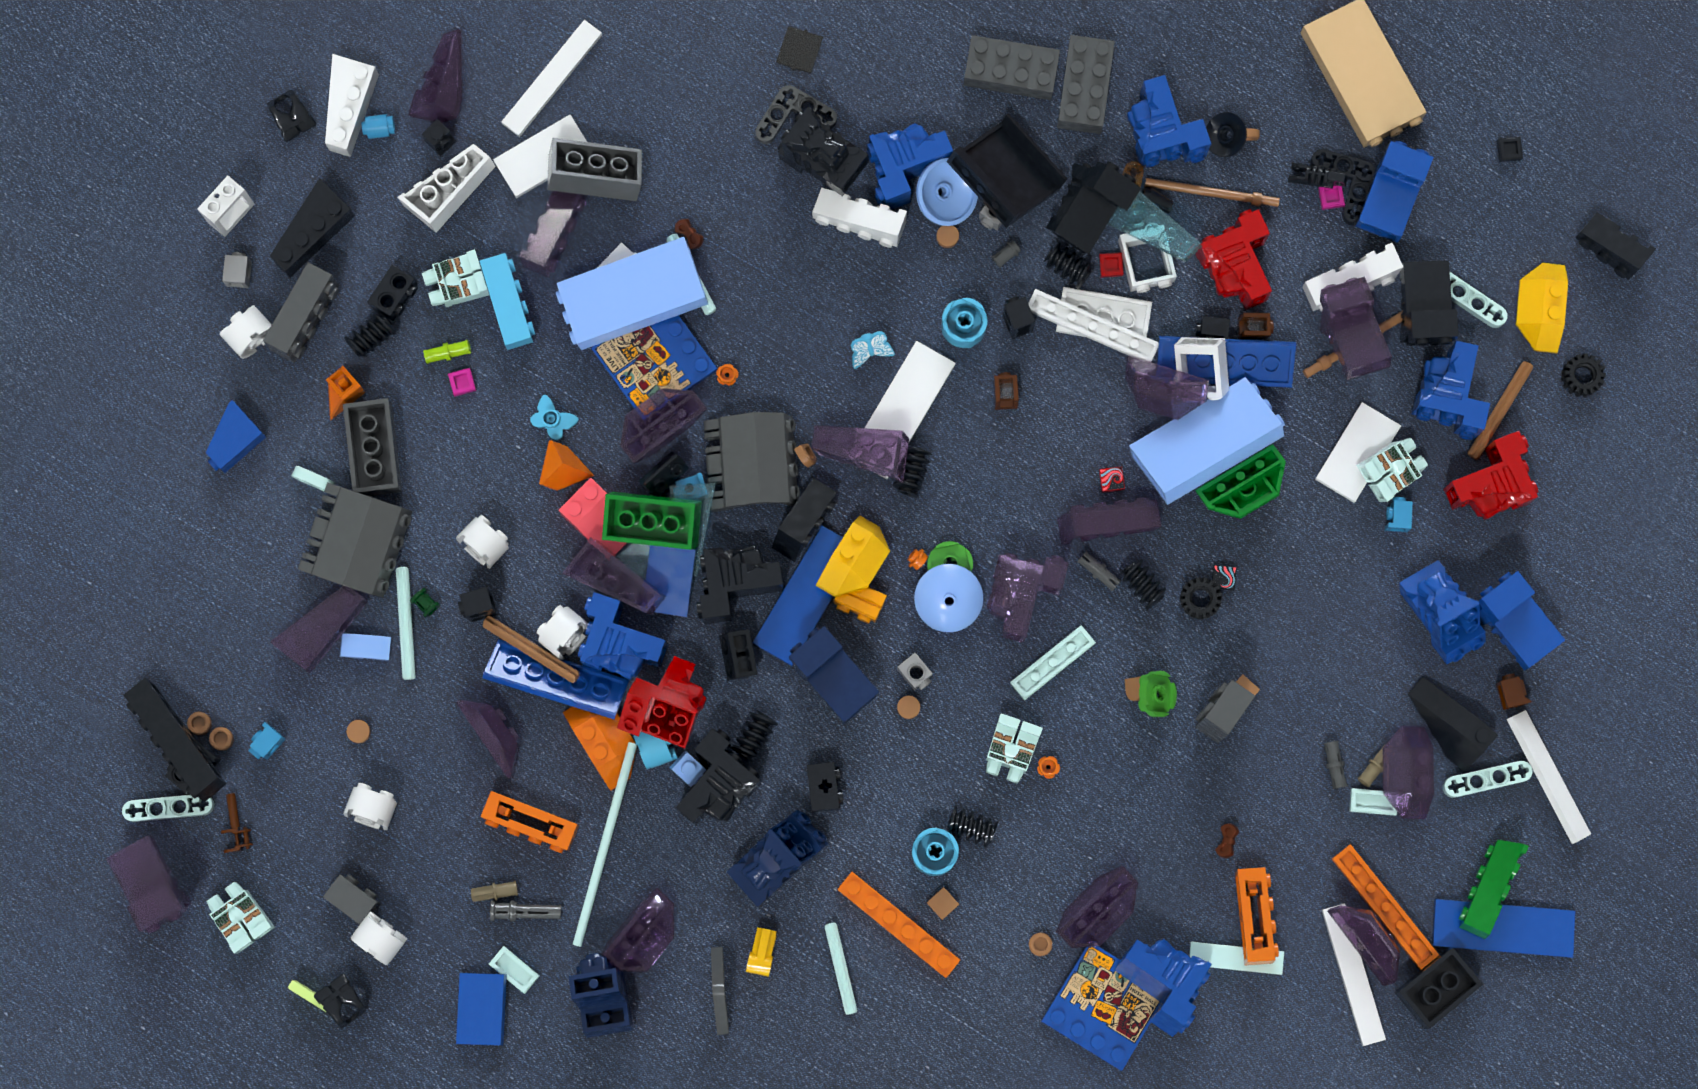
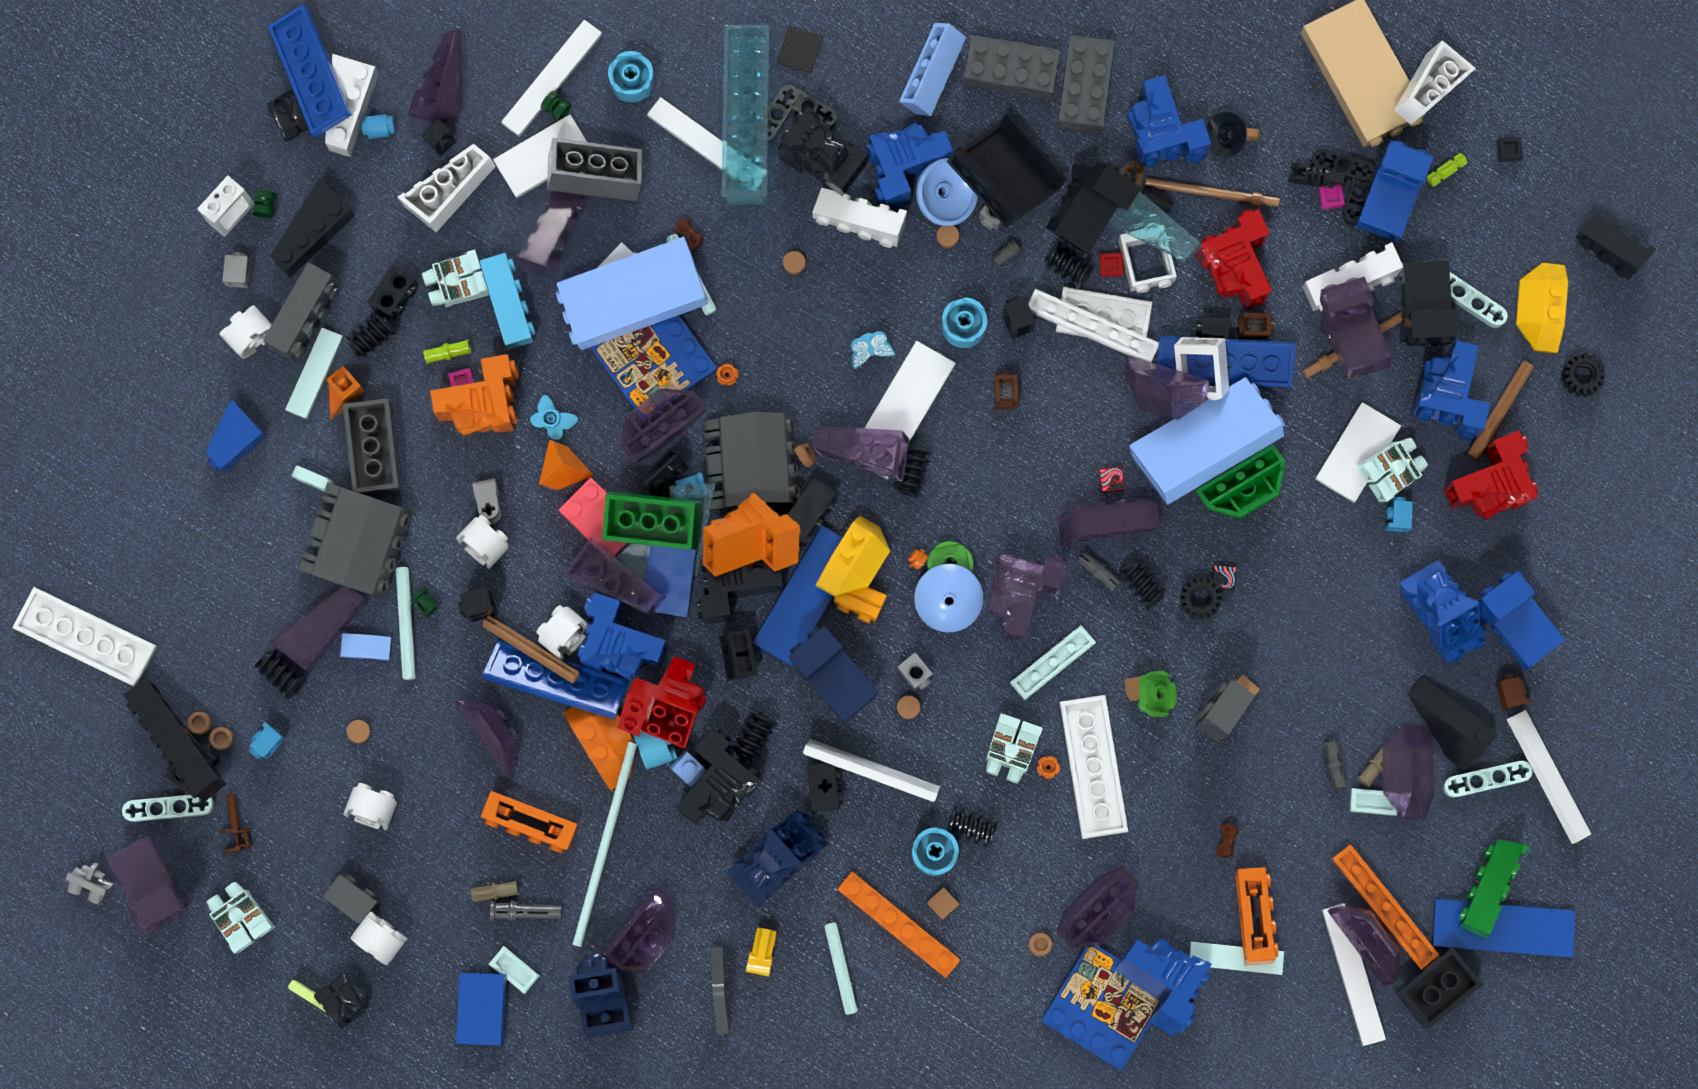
none -> white tile [13,587,158,686]
none -> light grey hips [65,862,114,904]
none -> dark green wheel [251,190,277,218]
none -> black piece [254,649,304,700]
none -> blue tile [268,4,352,138]
none -> light aqua tile [285,328,344,419]
none -> orange brick [430,354,519,437]
none -> light grey piece [472,478,501,525]
none -> dark green wheel [540,91,572,122]
none -> medium azure brick [608,51,655,102]
none -> white tile [647,97,768,194]
none -> orange brick [703,493,801,576]
none -> clear light blue brick [721,25,771,205]
none -> medium nougat tile [783,251,805,275]
none -> white tile [803,739,940,802]
none -> light blue brick [899,23,966,116]
none -> white tile [1059,695,1128,839]
none -> white wedge [1394,41,1476,124]
none -> lime axle [1426,153,1467,187]

